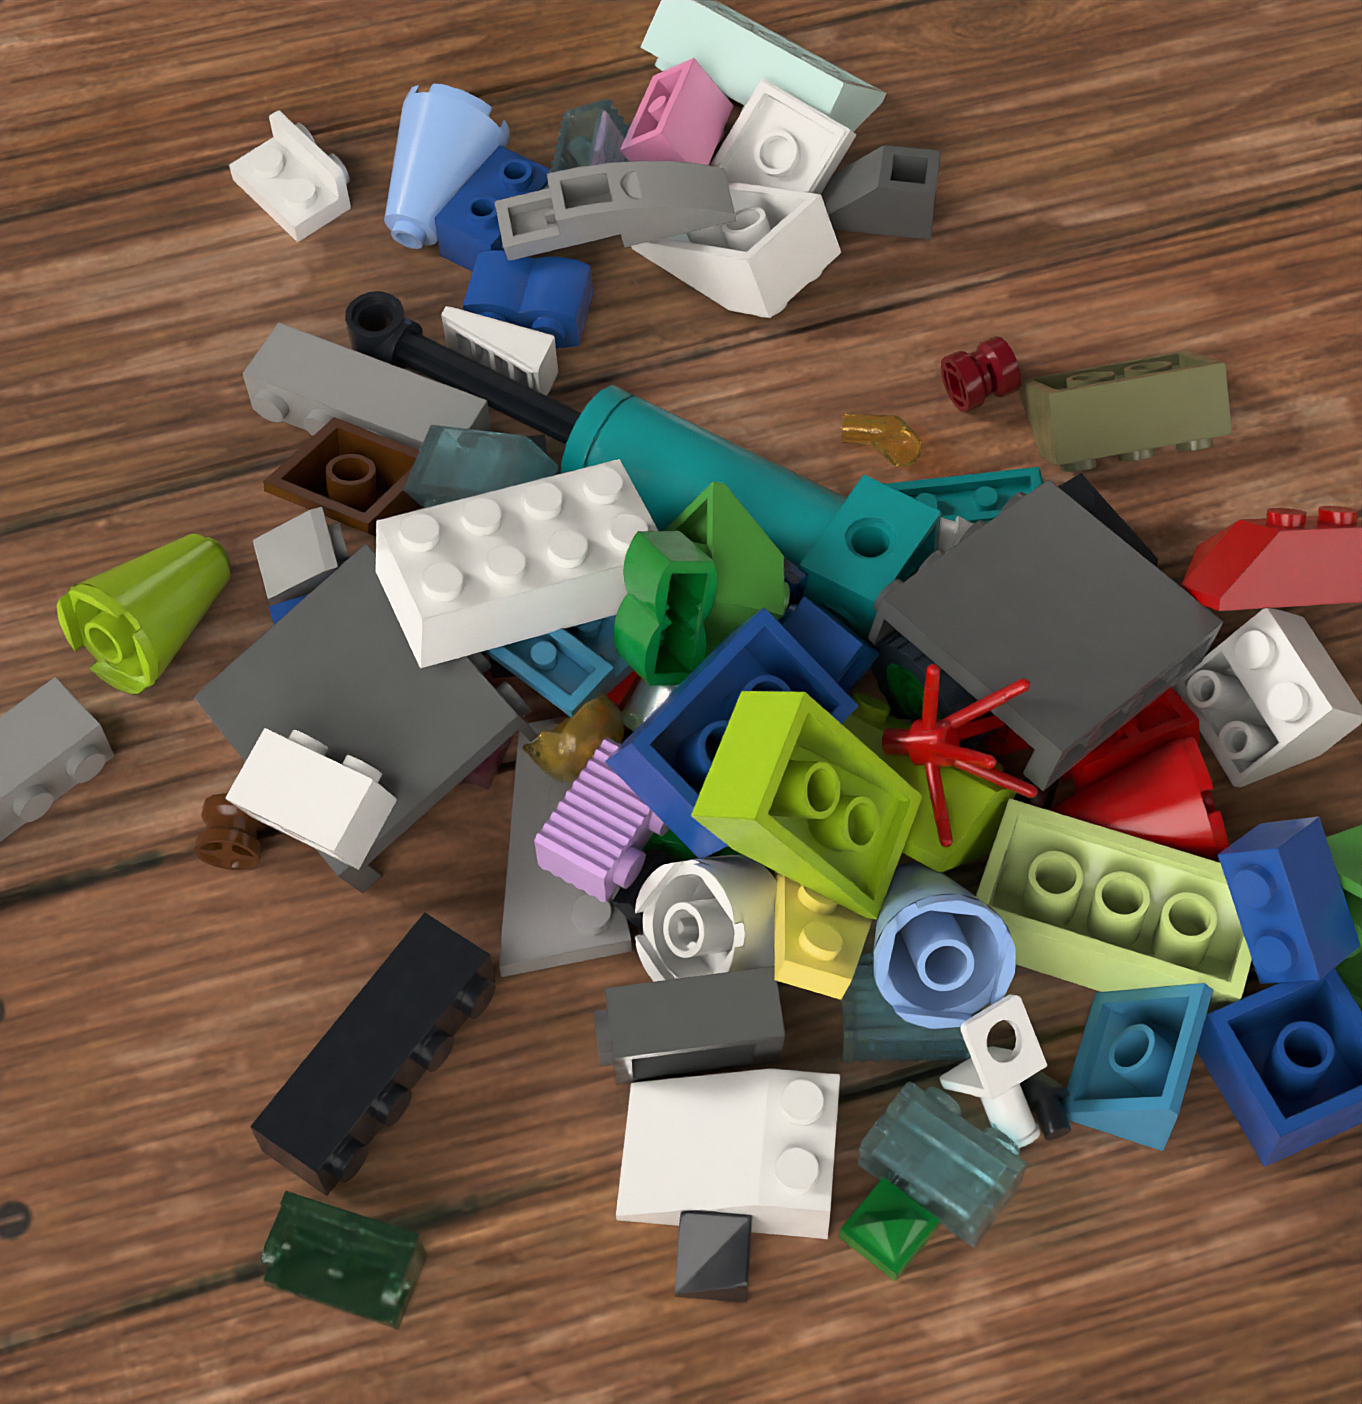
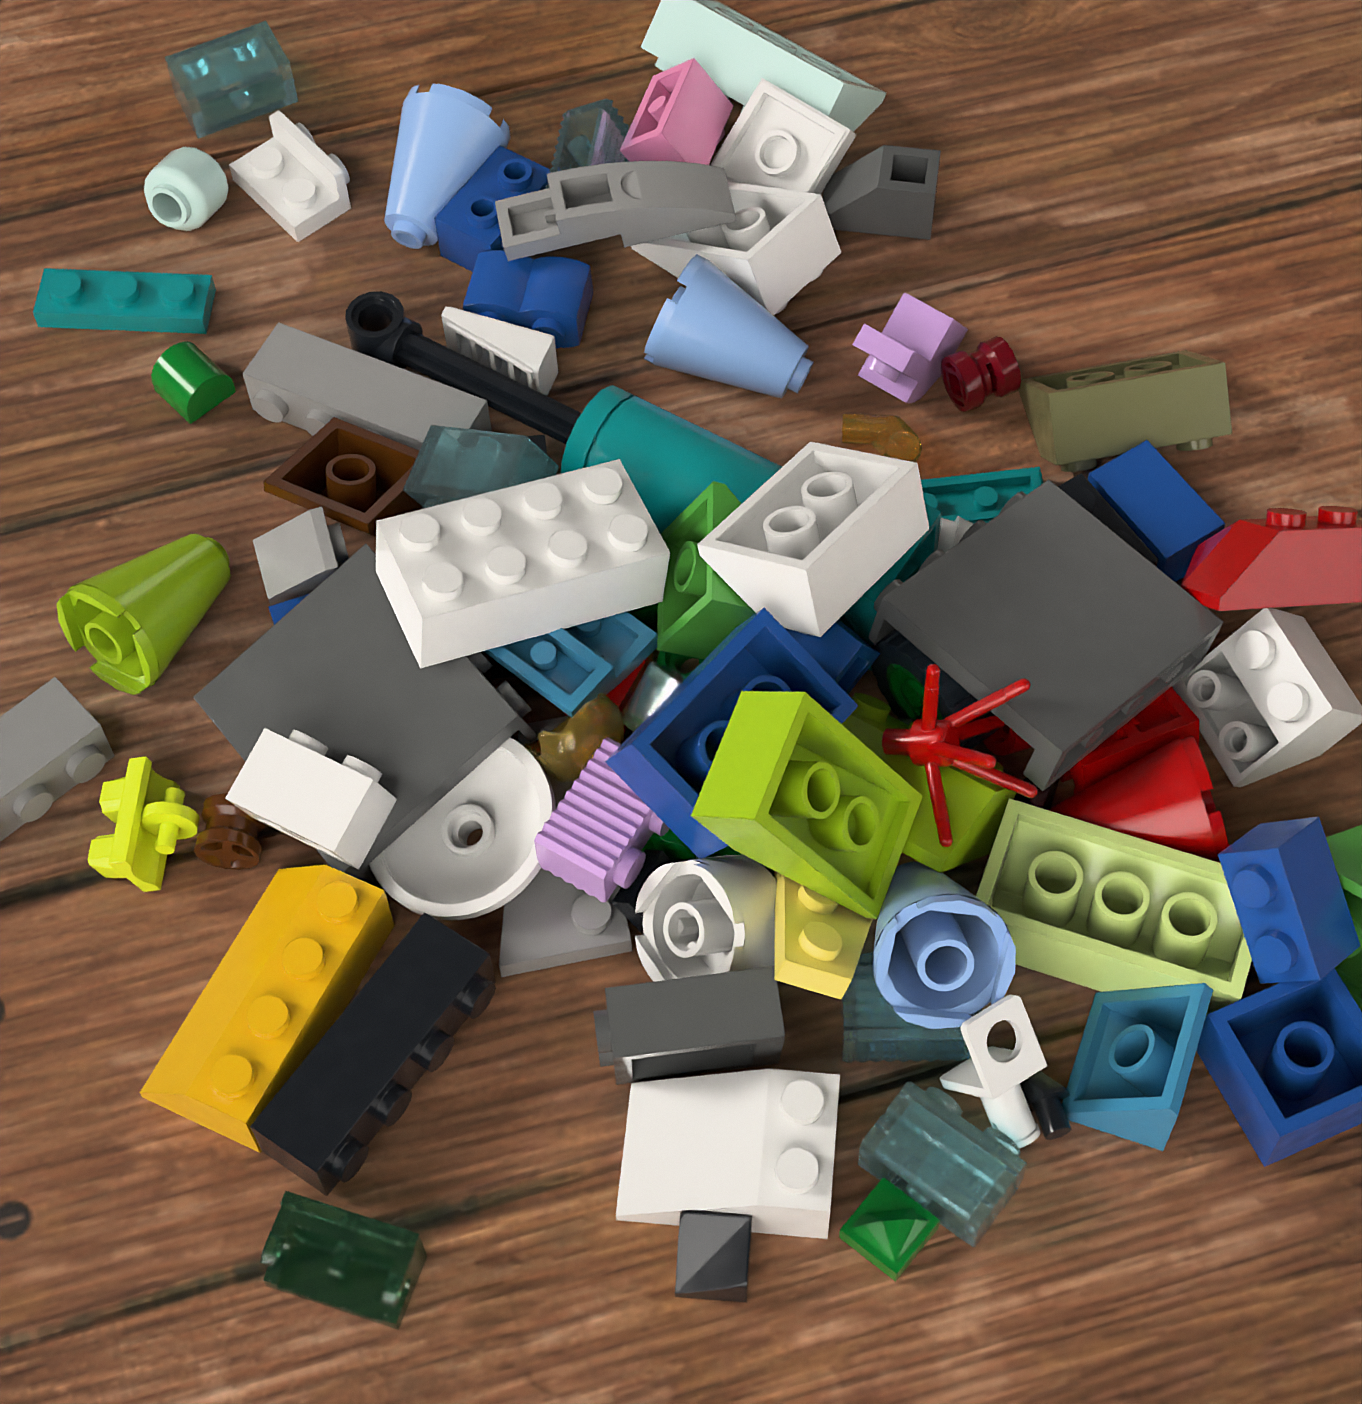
green brick [614,531,718,686] -> none
none -> teal plate [33,268,216,334]
none -> neon yellow hips [87,756,200,892]
none -> yellow slope [140,865,394,1153]
none -> light aqua head [144,147,229,231]
none -> green brick [151,342,236,424]
none -> clear light blue brick [165,21,298,138]
none -> white dish [369,738,556,921]
none -> light blue cone [644,254,814,399]
none -> white slope [697,442,929,637]
none -> lavender brick [852,292,968,404]
none -> blue brick [1088,440,1225,582]

